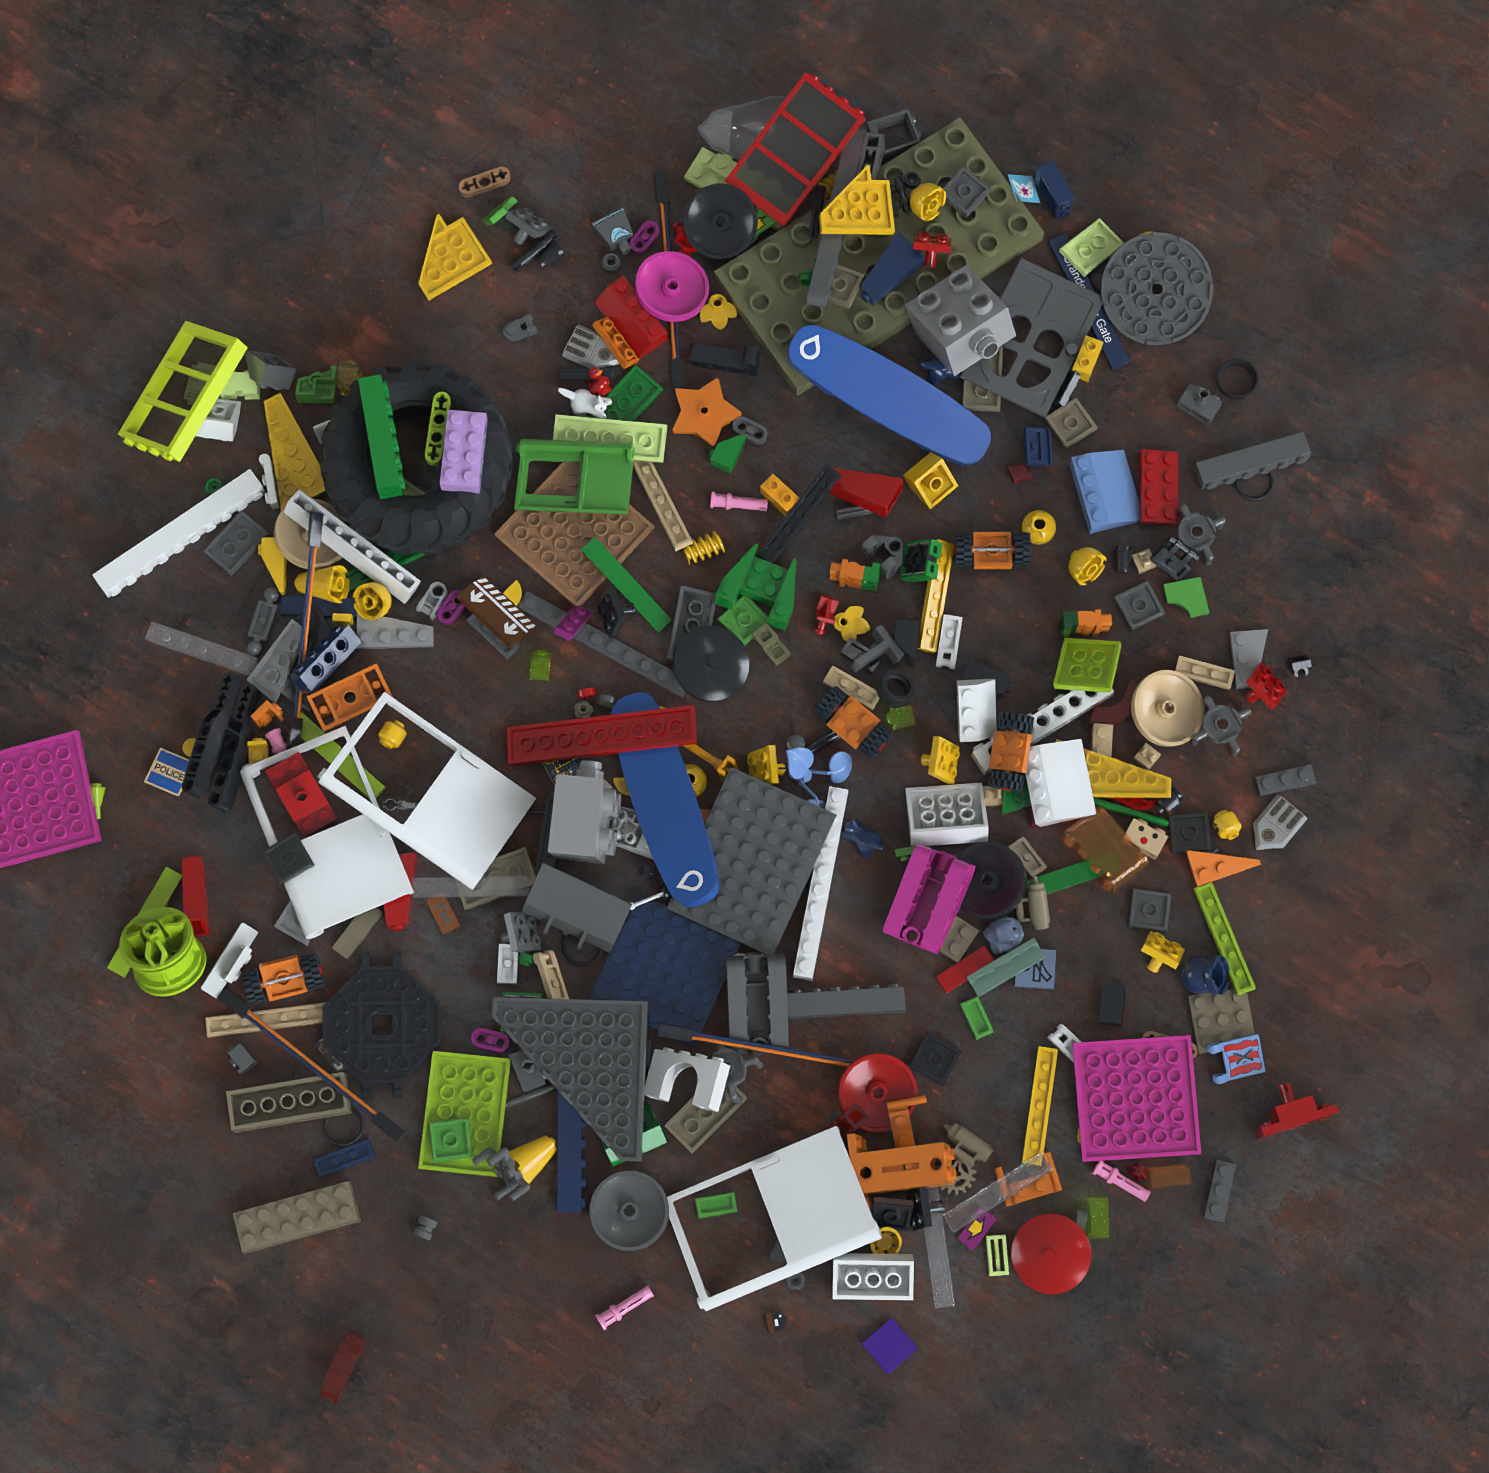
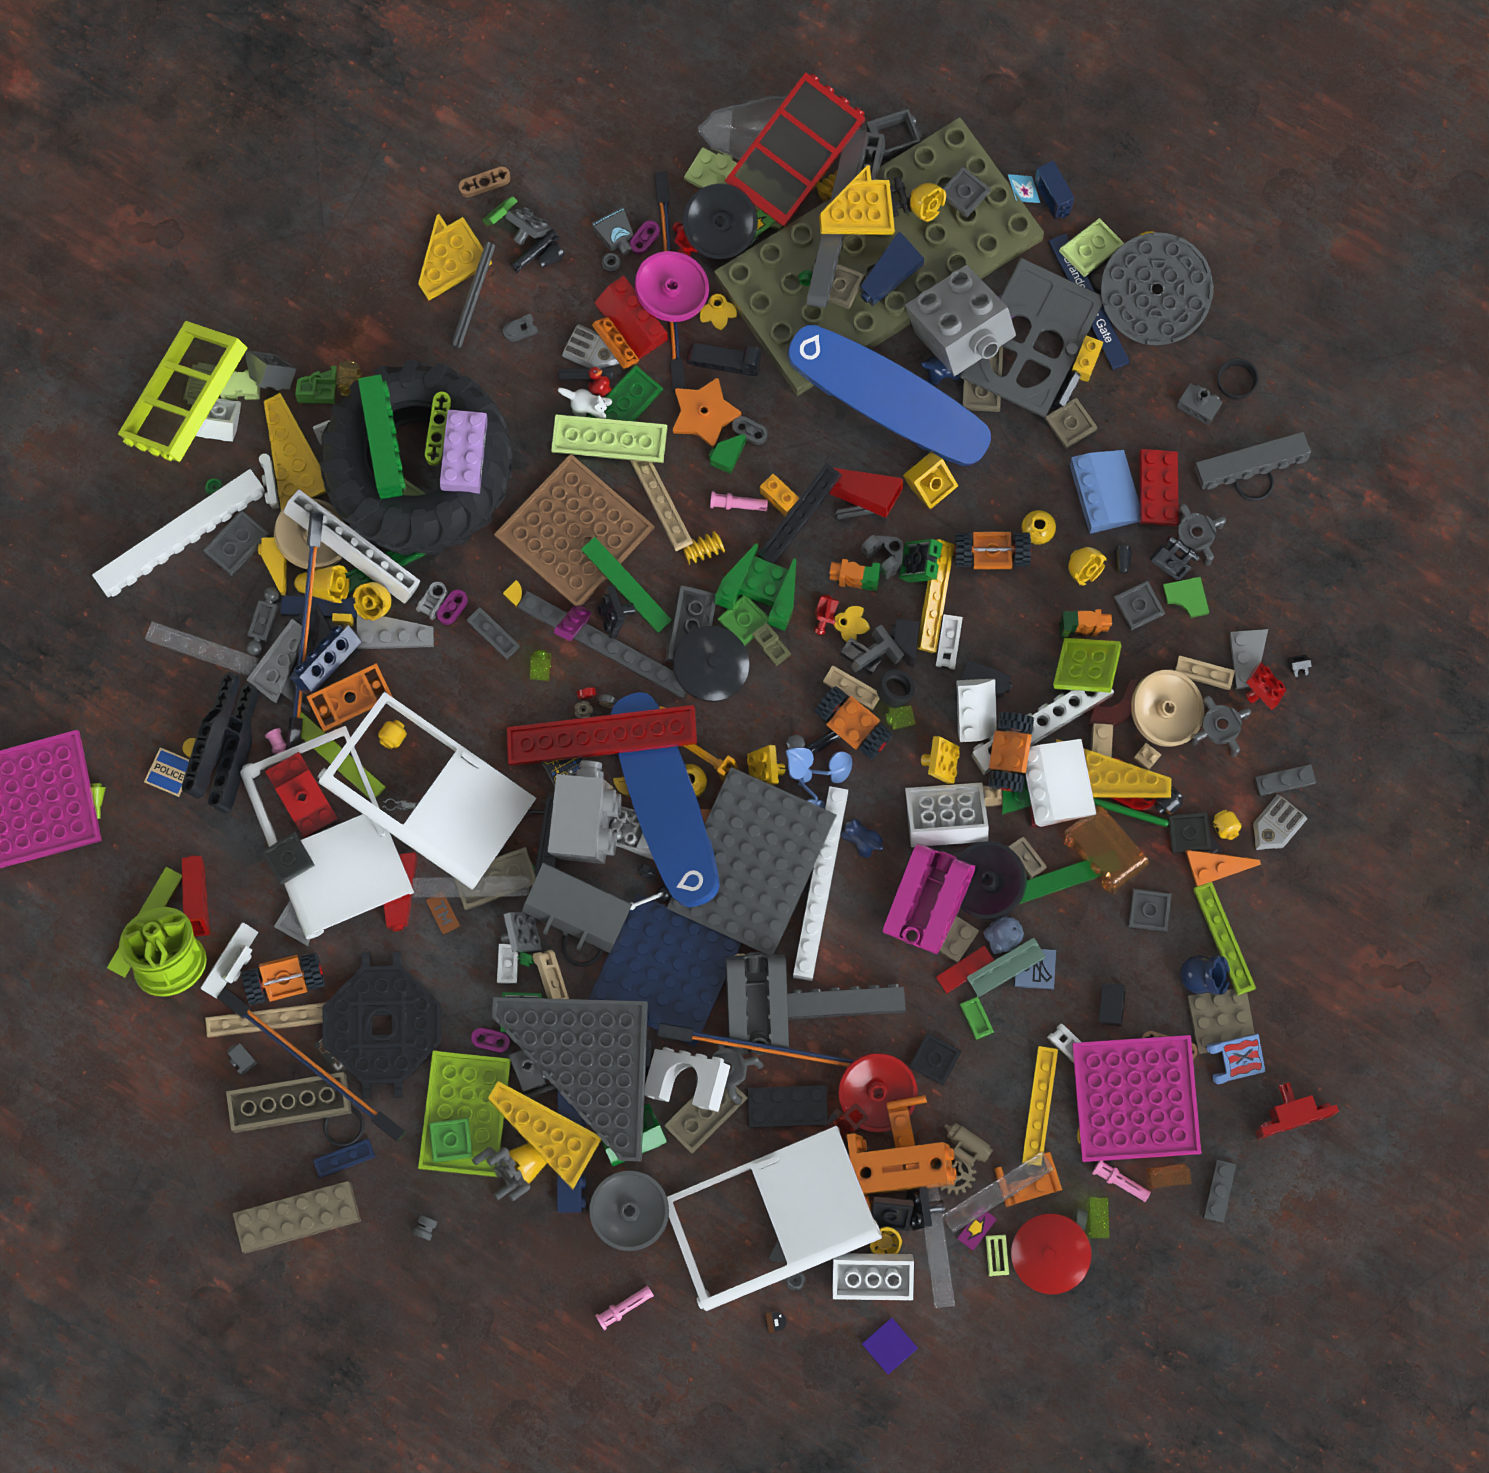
yellow bracket [247,738,269,764] -> none
orange bracket [251,700,284,729] -> none
clear red arch [319,1332,367,1403] -> none
dark tan tile [332,908,383,960] -> none
reddish brown tile [456,575,537,648] -> none
bright green piece [514,439,634,515] -> none
bright green tile [695,1192,737,1219] -> none
black axle [808,185,826,239] -> none
bright green plate [894,846,914,862] -> none
black plate [903,172,921,190] -> none
red plate [913,232,952,267] -> none
dark red slope [1007,462,1032,485] -> none
dark tan piece [1015,876,1050,930] -> none
dark blue plate [1023,427,1053,467] -> none
tan brick [1121,818,1168,860] -> none
dark red plate [1129,1162,1148,1181] -> none
tan tile [1131,549,1157,574] -> none
yellow plate [1141,931,1185,973] -> none
none -> dark grey axle [452,242,495,348]
none -> yellow wing [488,1081,601,1190]
none -> black plate [748,1085,828,1128]

